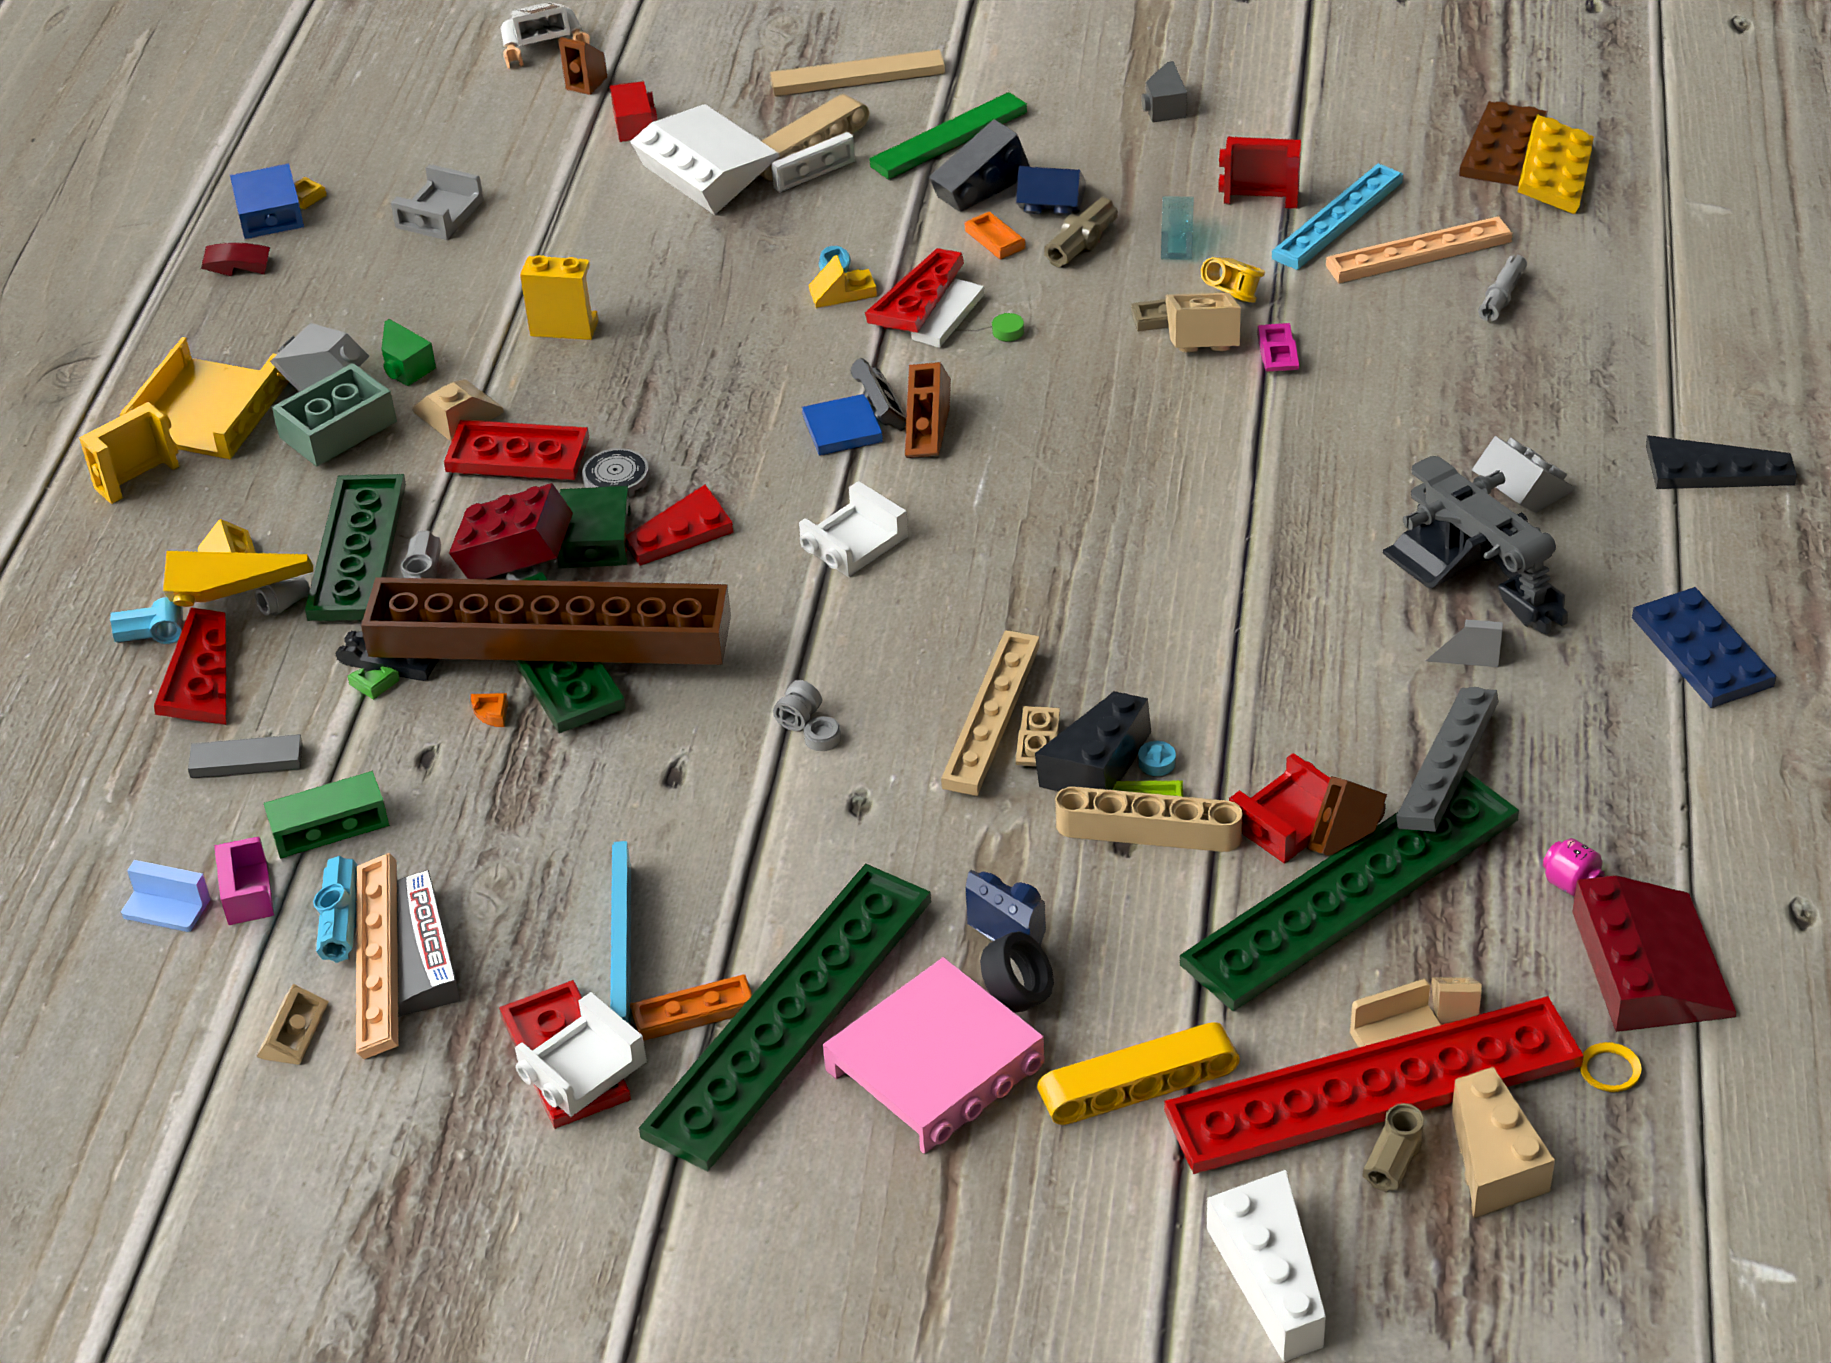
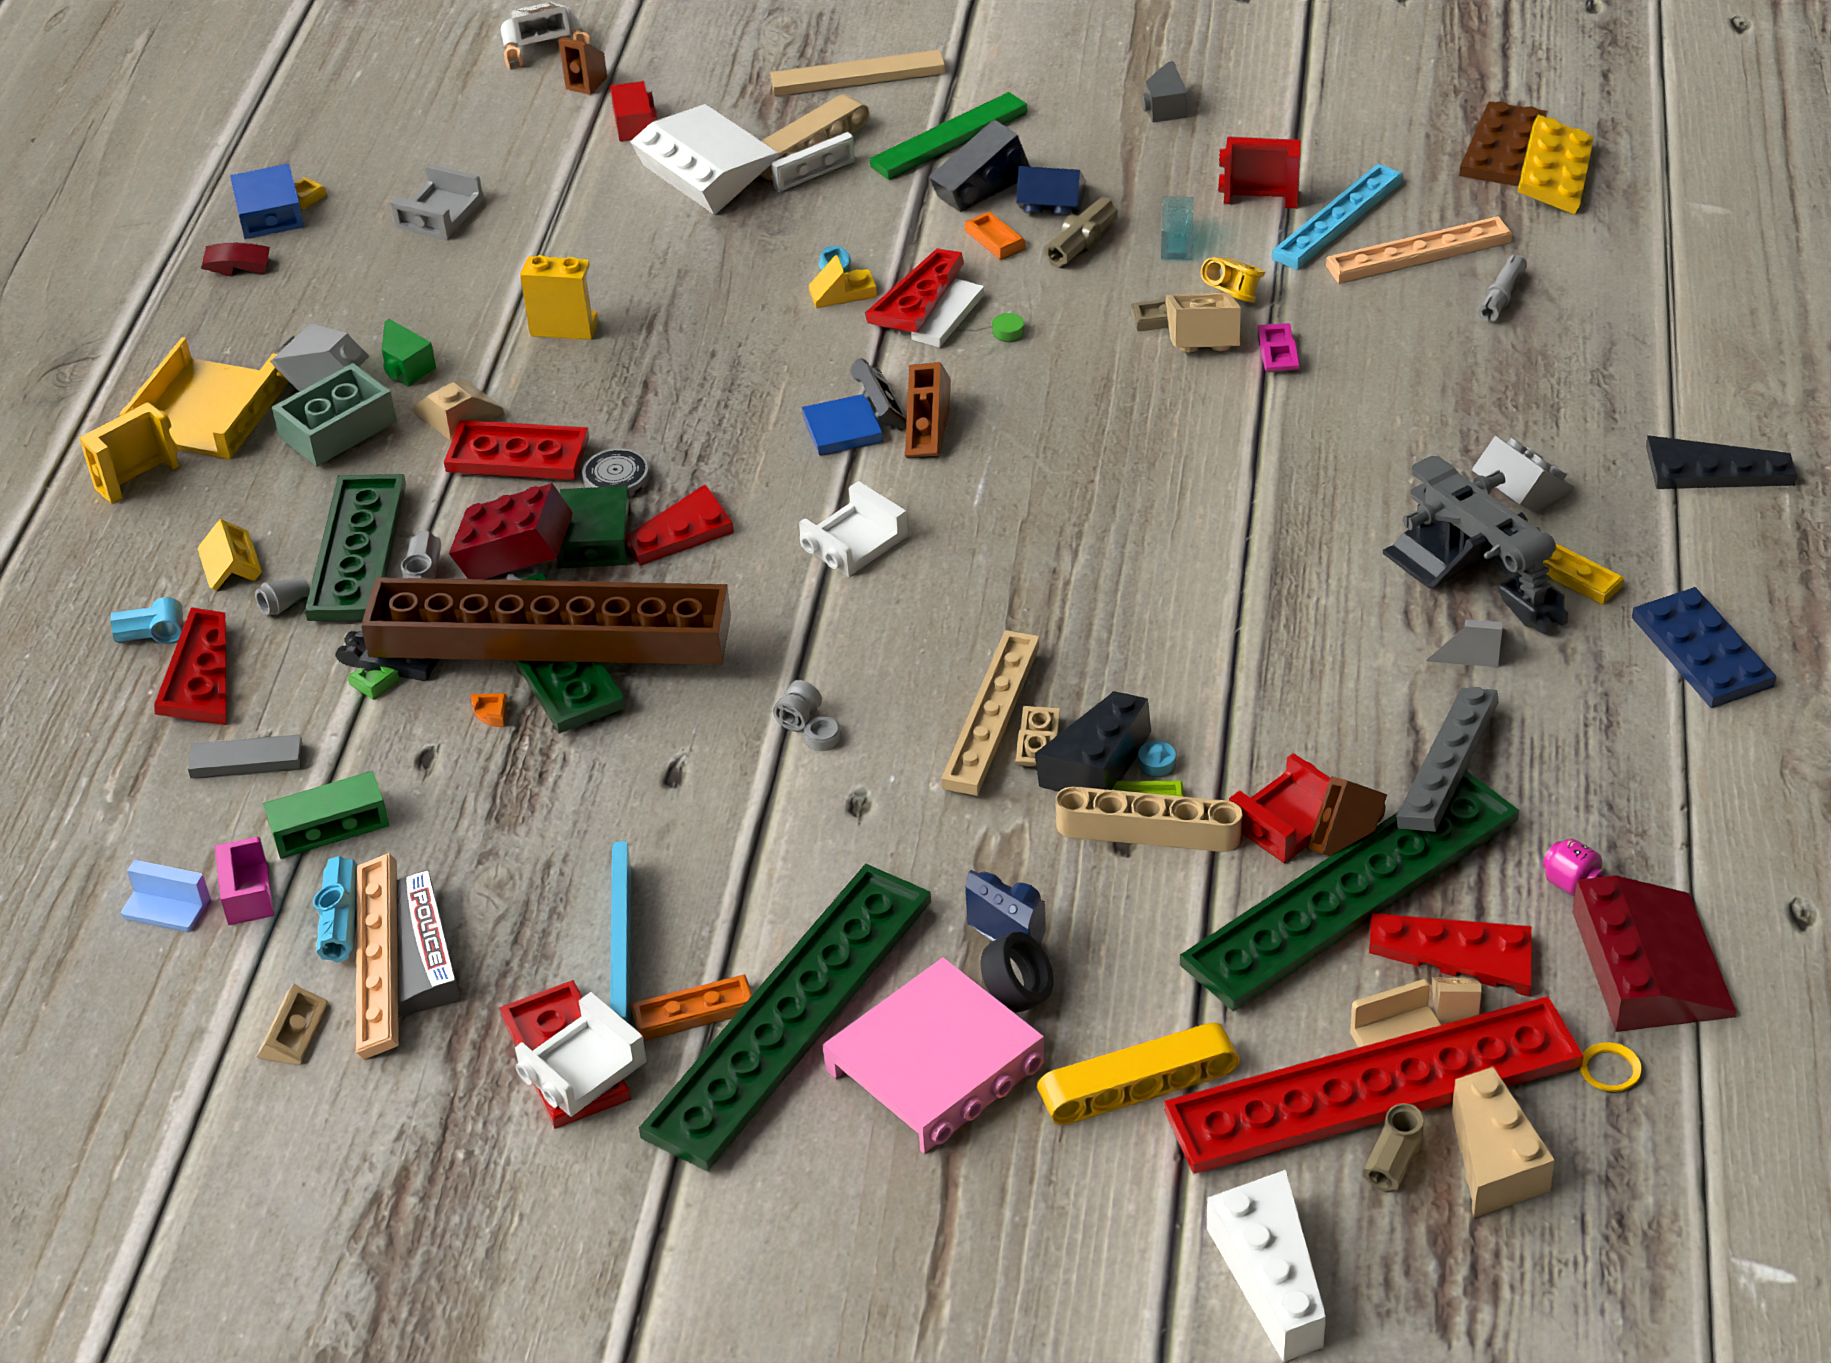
yellow wedge [163,551,314,607] -> none
none -> red wing [1369,913,1532,997]
none -> yellow tile [1543,543,1624,605]

